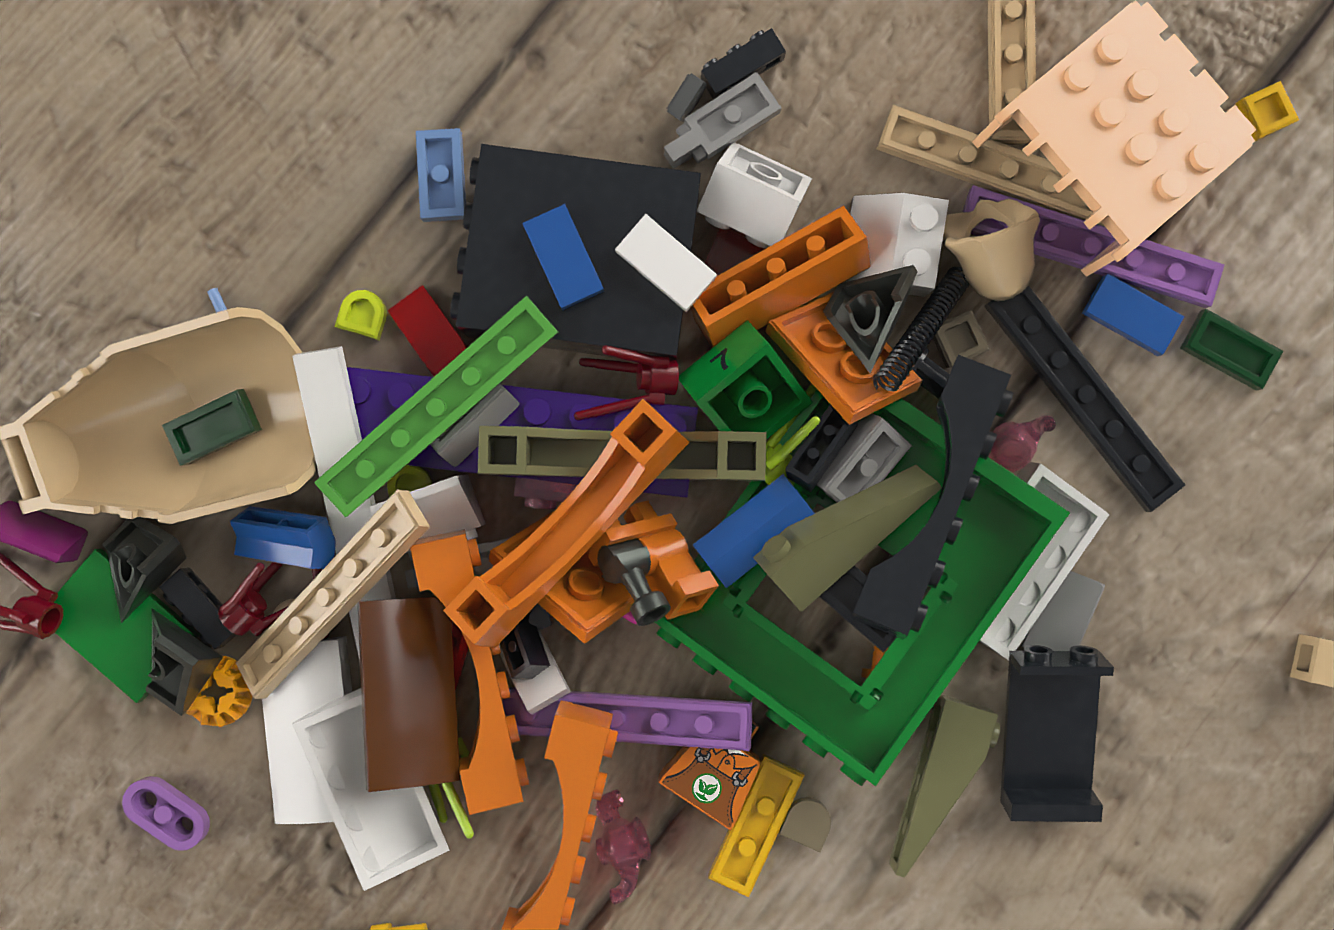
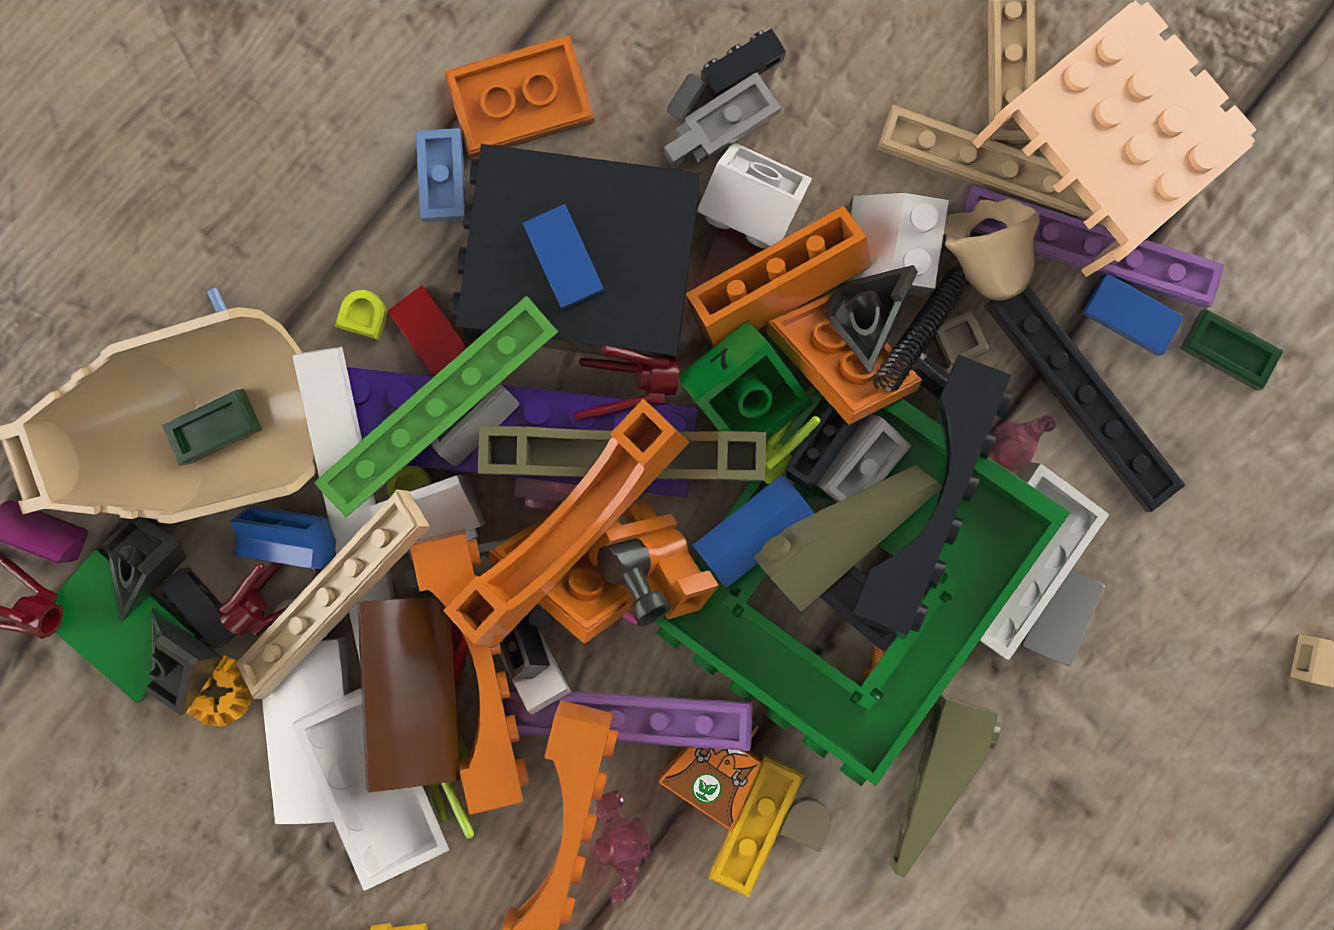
medium lavender plate [122,776,210,850] -> none
white tile [615,214,717,312] -> none
black panel [1000,645,1114,822] -> none
yellow tile [1235,81,1299,141] -> none
none -> orange tile [444,35,595,159]

